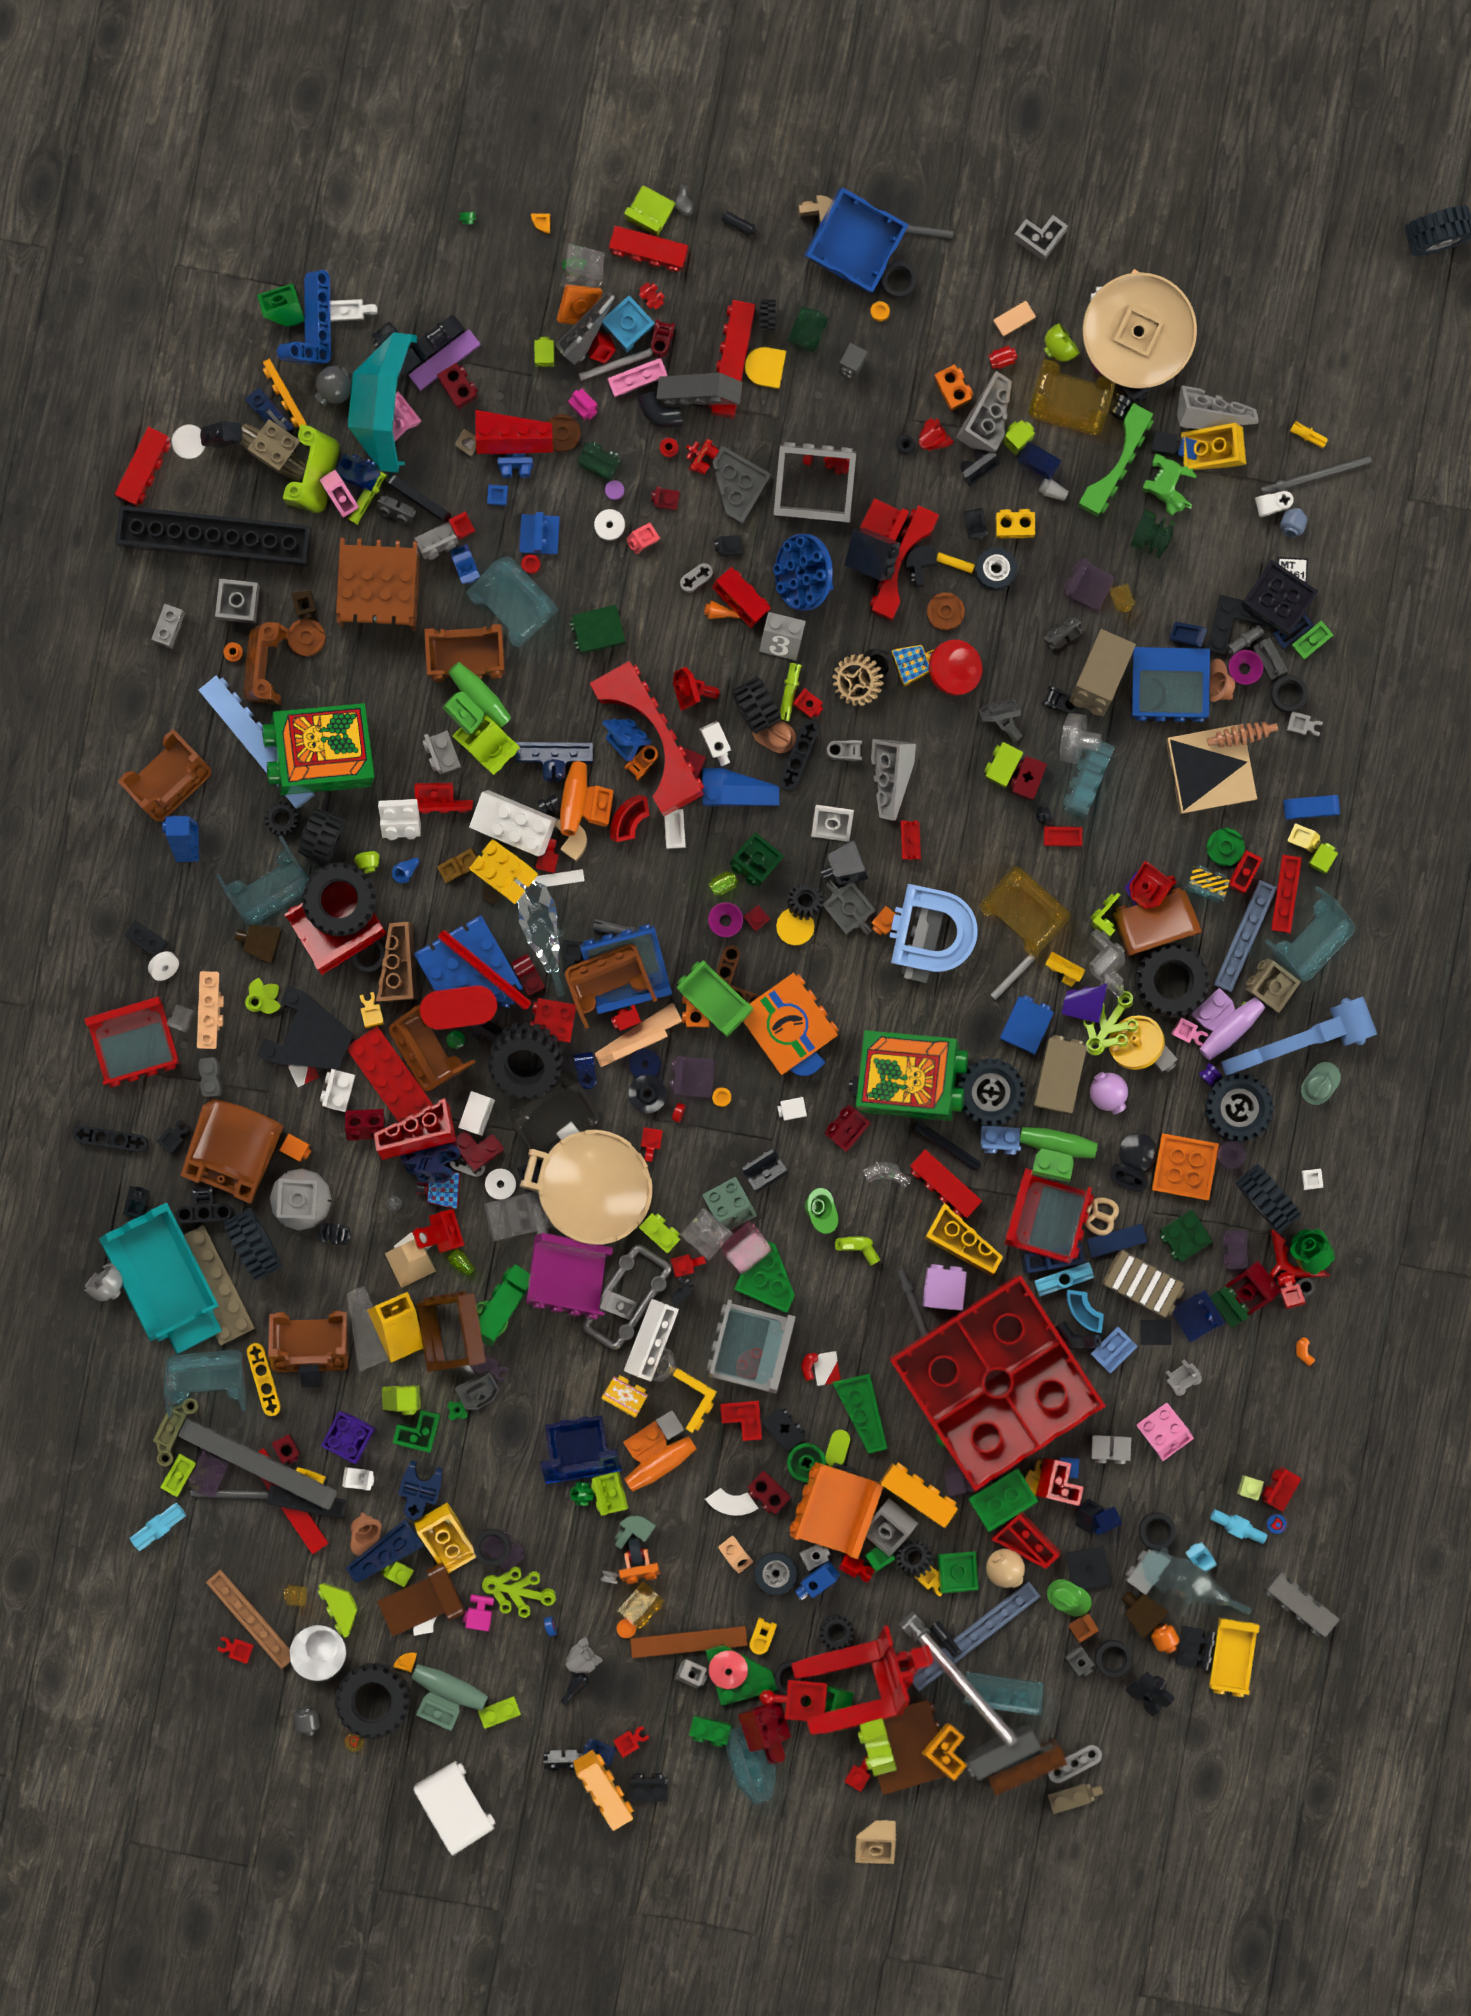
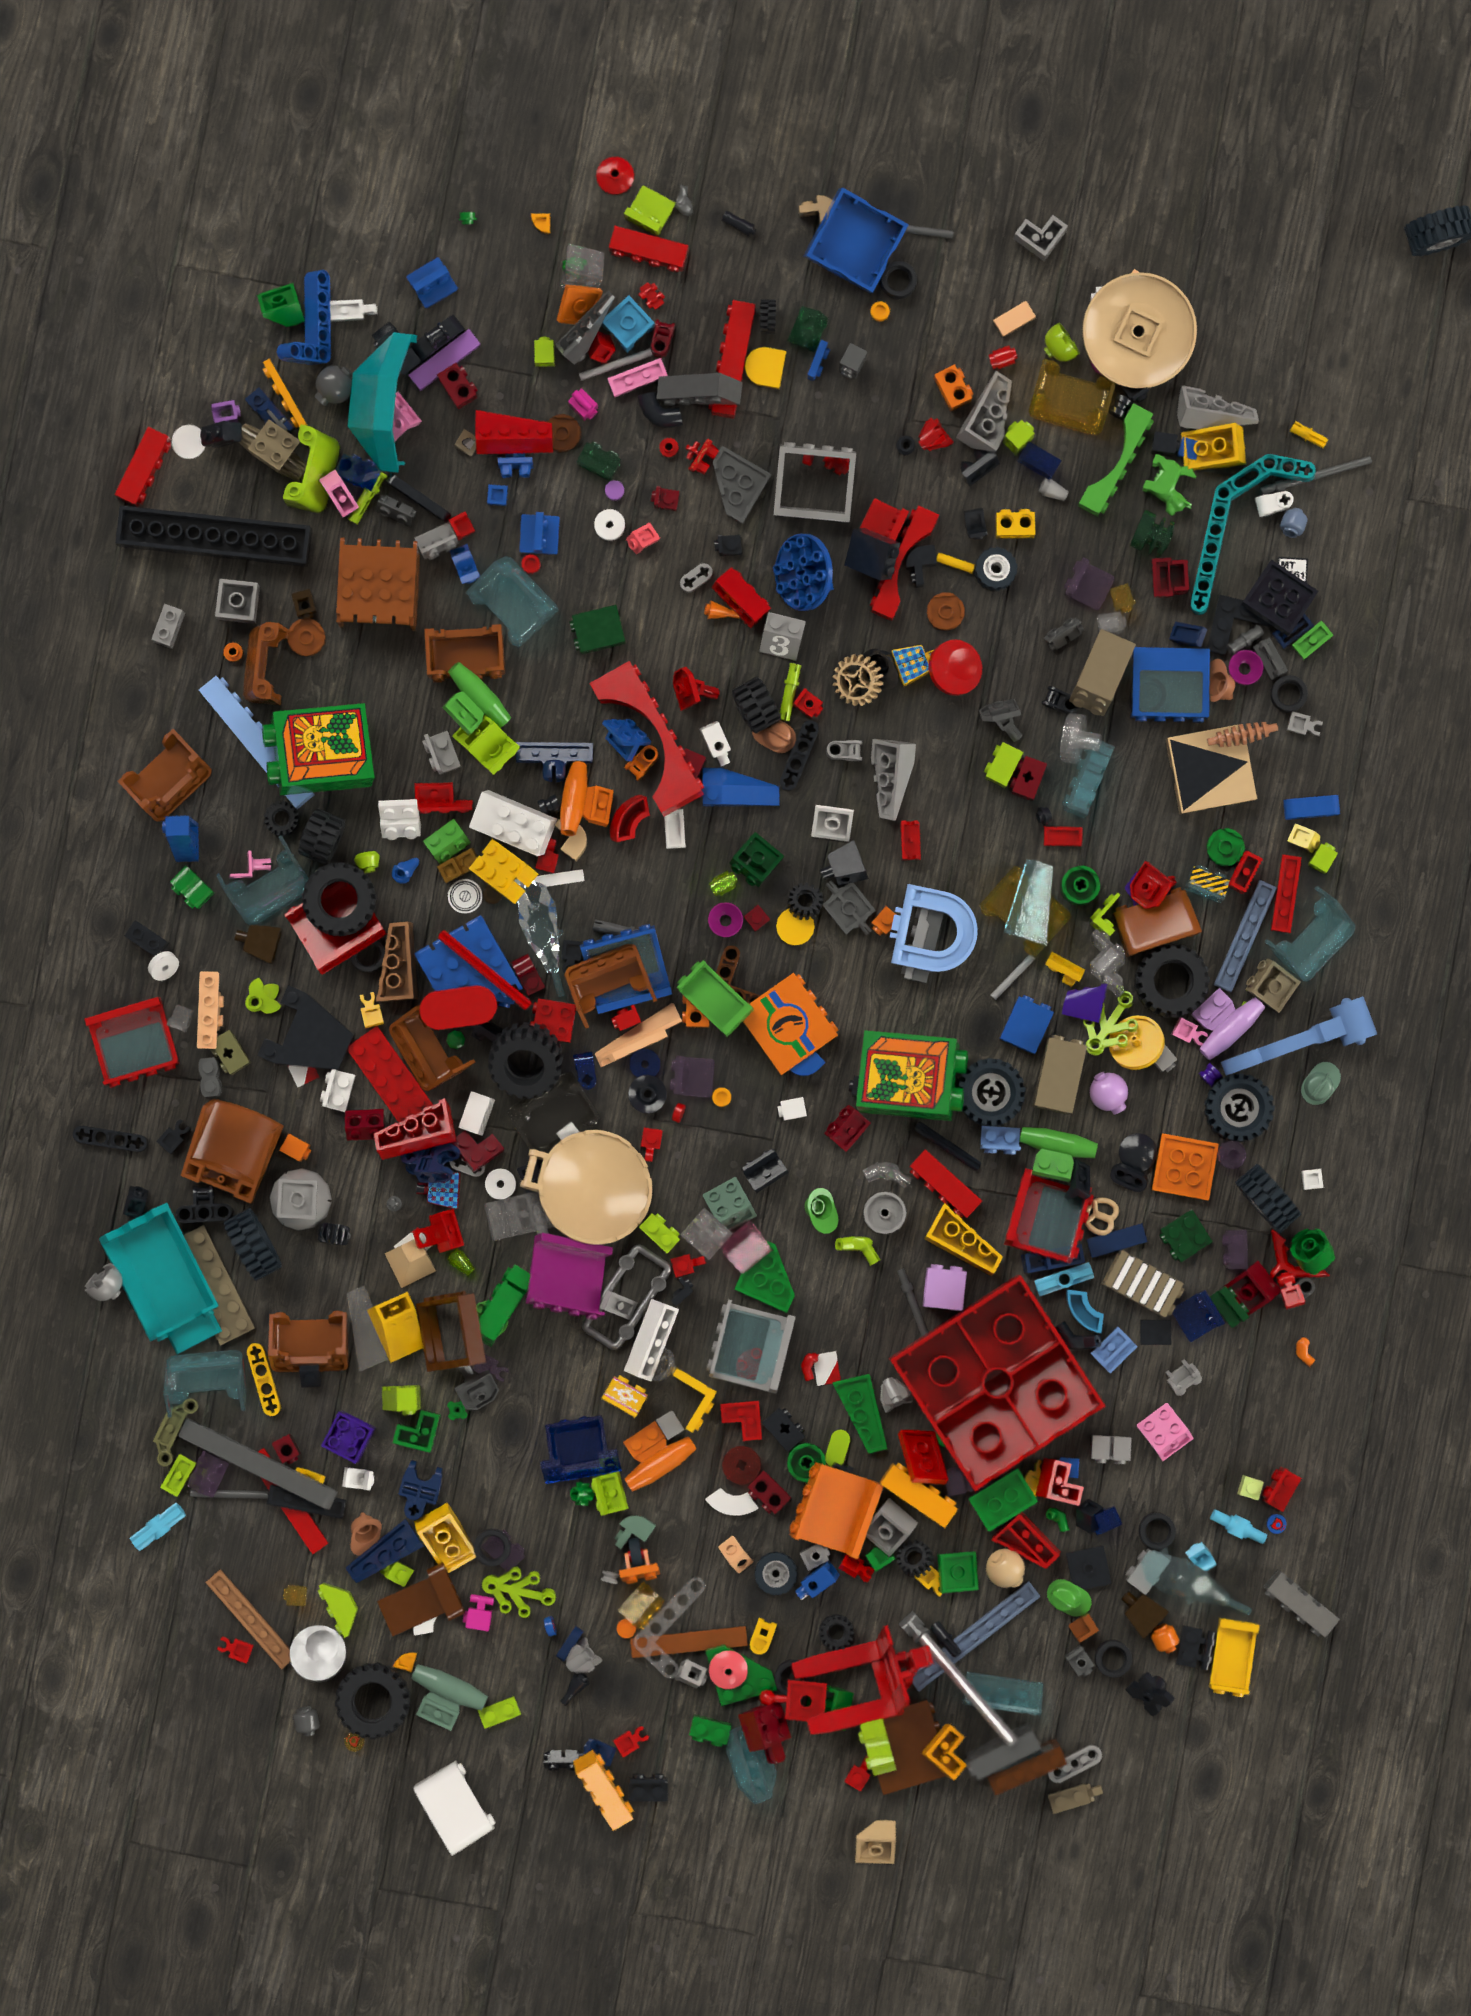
none -> green brick [170,865,215,909]
none -> olive brick [210,1030,251,1075]
none -> medium lavender window [211,400,241,423]
none -> bright pink bracket [229,851,271,878]
none -> blue bracket [407,257,458,309]
none -> bright green bracket [423,819,471,864]
none -> white sticker [448,879,482,913]
none -> dark blue beam [556,1626,584,1662]
none -> red dish [596,157,634,195]
none -> clear beam [632,1577,705,1679]
none -> clear red plate [722,1446,761,1485]
none -> blue plate [807,340,830,381]
none -> light grey wheel [863,1192,906,1234]
none -> light grey brick [880,1377,913,1413]
none -> red plate [898,1429,949,1484]
none -> clear light blue wedge [1004,859,1053,946]
none -> green arm [1045,1508,1069,1532]
none -> green brick [1060,865,1100,906]
none -> black tile [1065,1158,1091,1200]
none -> clear brick [1097,611,1126,634]
none -> dark red plate [1151,558,1189,598]
none -> teal beam [1191,454,1316,615]

